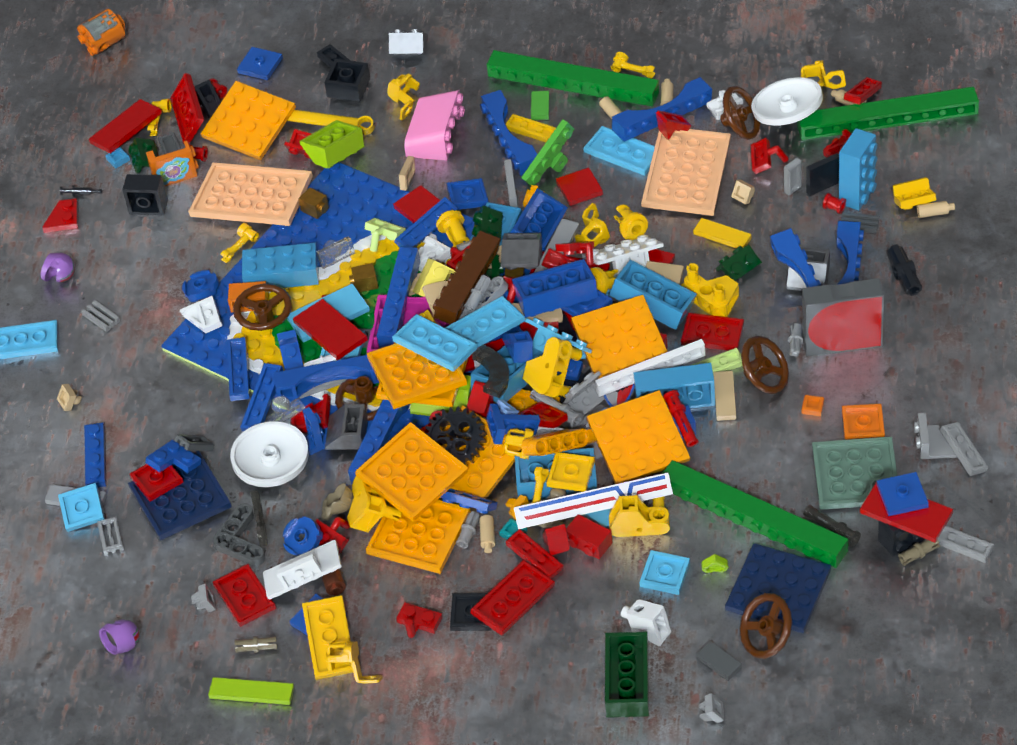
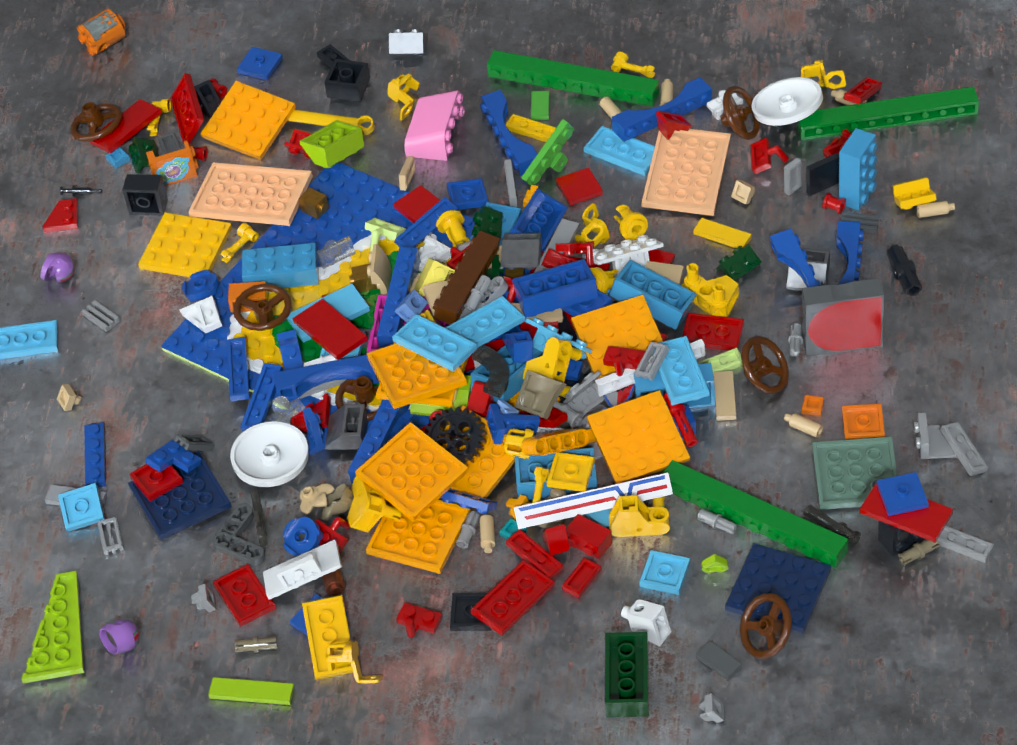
none -> lime wing [21,571,84,684]
none -> reddish brown piece [70,102,122,142]
none -> yellow plate [138,212,232,277]
none -> tan plate [300,484,335,515]
none -> tan slope [367,244,392,295]
none -> medium blue brick [395,289,428,323]
none -> dark tan plate [515,370,567,419]
none -> red tile [562,558,602,598]
none -> red plate [603,346,646,376]
none -> light grey tile [634,342,669,381]
none -> medium azure tile [652,336,709,405]
none -> light grey axle [697,508,737,534]
none -> tan cylinder [784,413,823,438]

